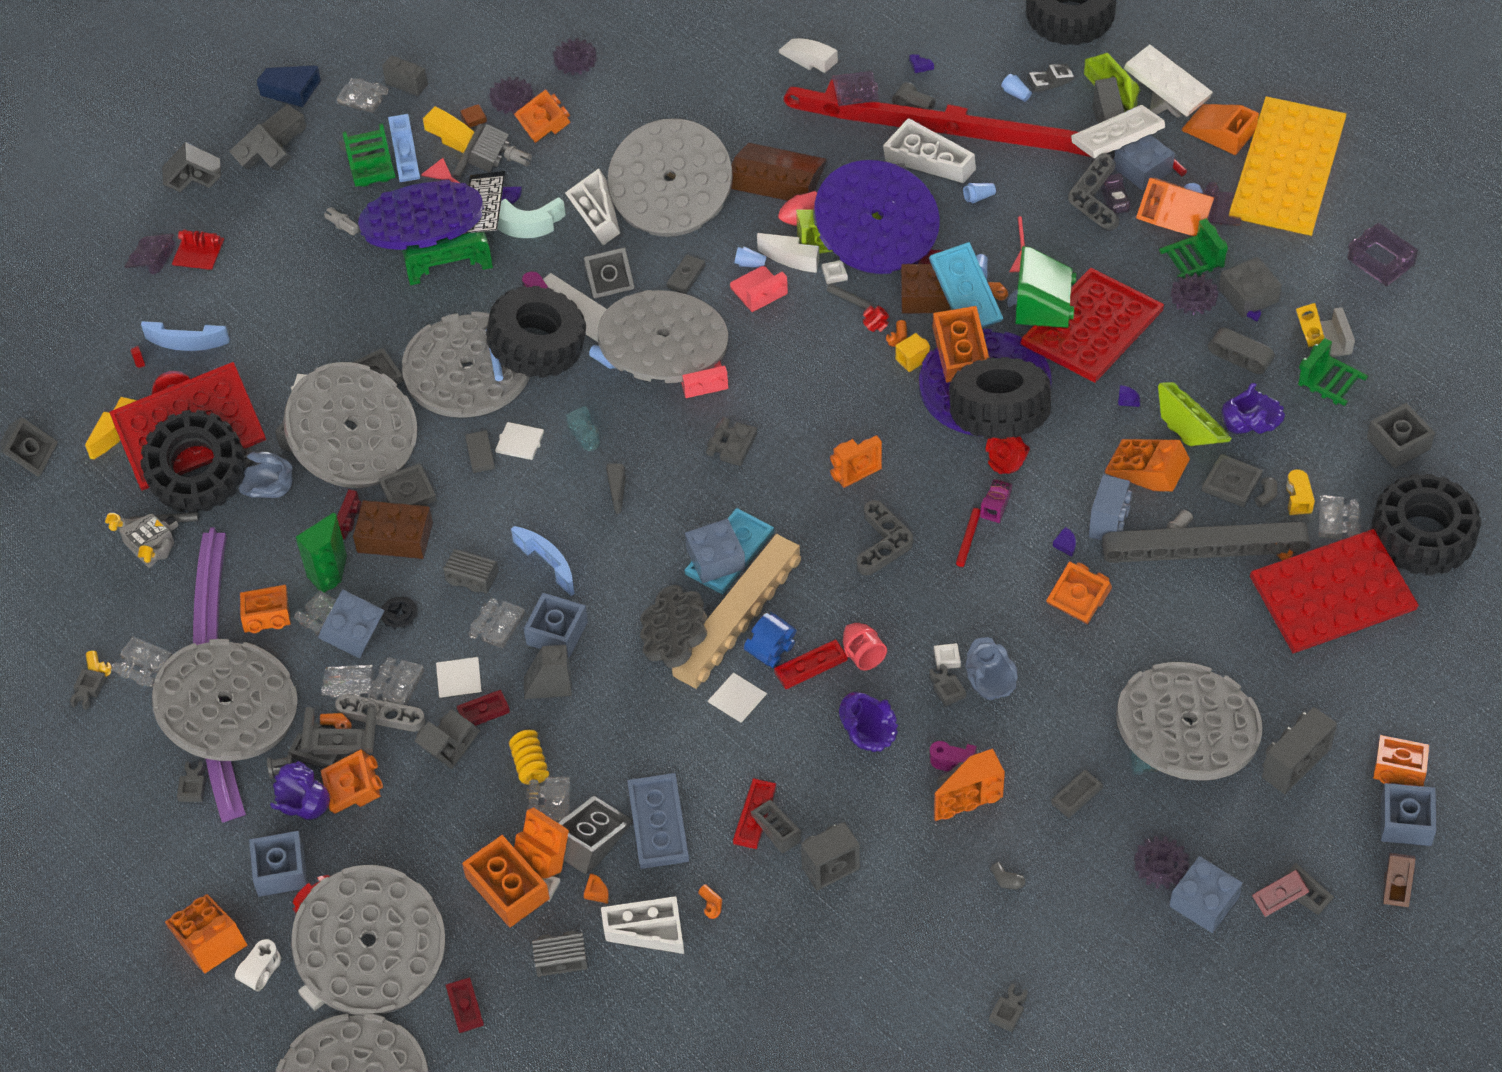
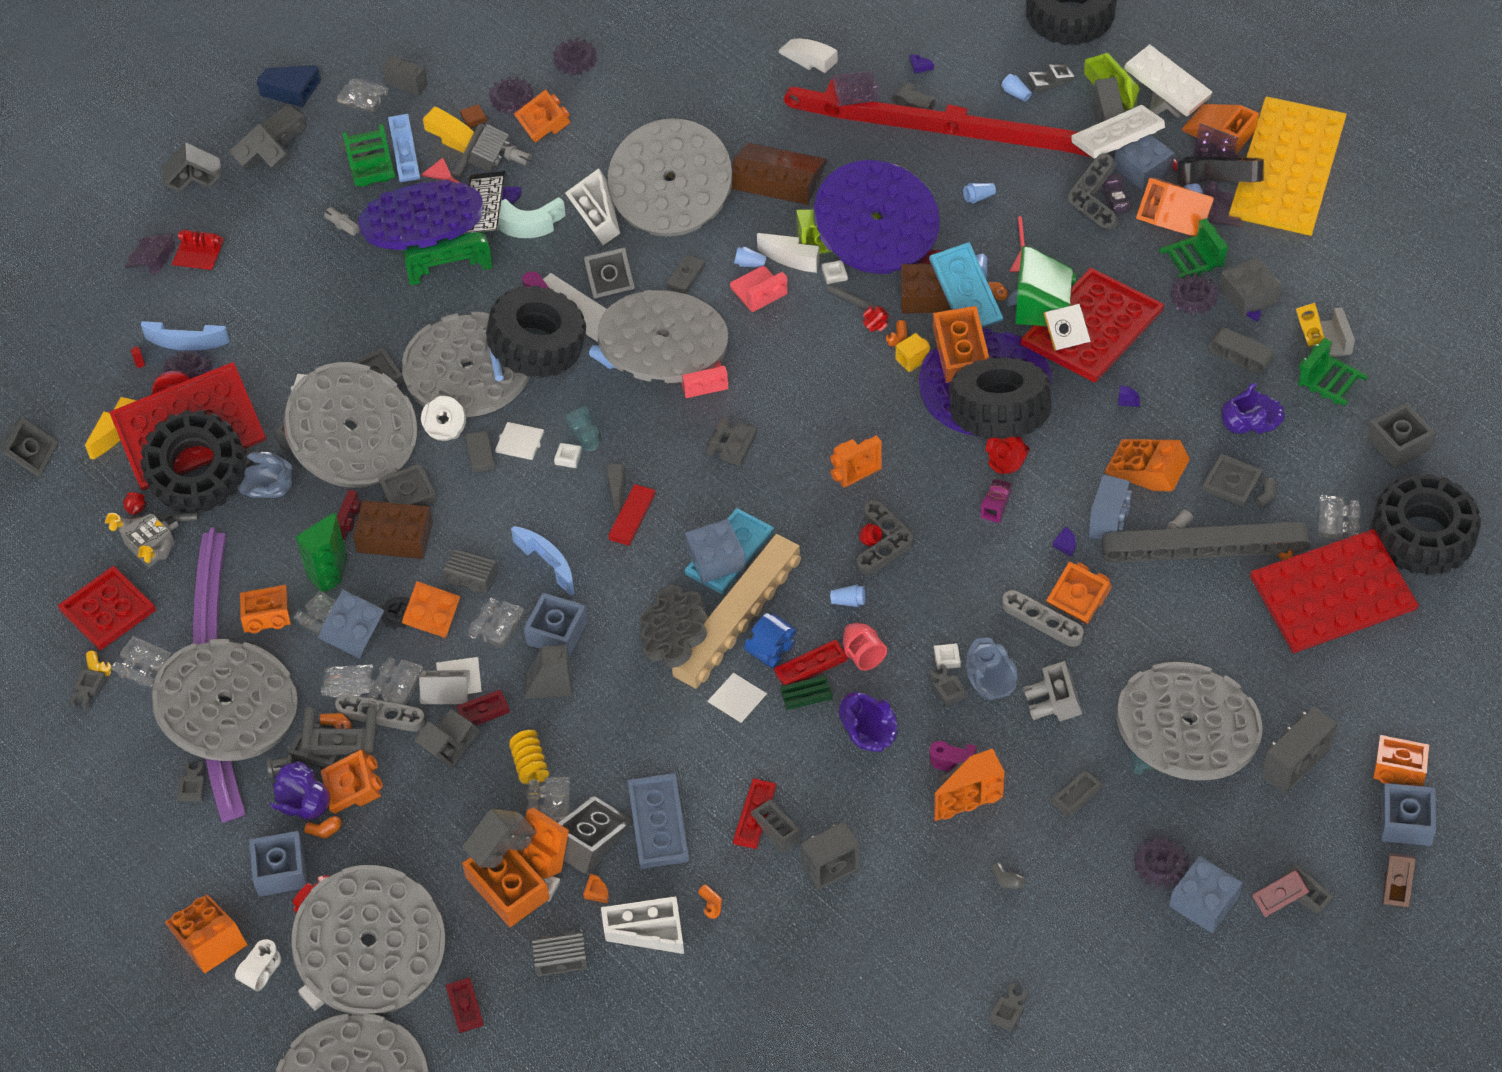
coral helmet [778,191,817,227] -> none
white wedge [883,118,976,183] -> none
red bar [956,508,981,567] -> none
lime wedge [1158,382,1232,446] -> none
yellow leg [1286,469,1315,515] -> none
clear purple window [1347,223,1418,286] -> none
none -> red plate [57,566,156,651]
none -> red plate [123,492,146,515]
none -> clear purple gear [163,350,212,379]
none -> orange arm [304,816,342,839]
none -> orange plate [402,581,460,638]
none -> light grey panel [419,670,470,704]
none -> white plate [421,396,466,441]
none -> dark grey brick [462,809,537,868]
none -> white tile [554,443,582,468]
none -> red tile [608,484,656,546]
none -> dark green tile [780,675,833,710]
none -> light blue cone [830,584,866,608]
none -> red plate [859,524,882,547]
none -> light grey beam [1002,590,1084,647]
none -> light grey brick [1023,661,1082,721]
none -> white sticker [1044,304,1091,350]
none -> black beam [1177,156,1264,184]
none -> hinge [1193,123,1239,157]

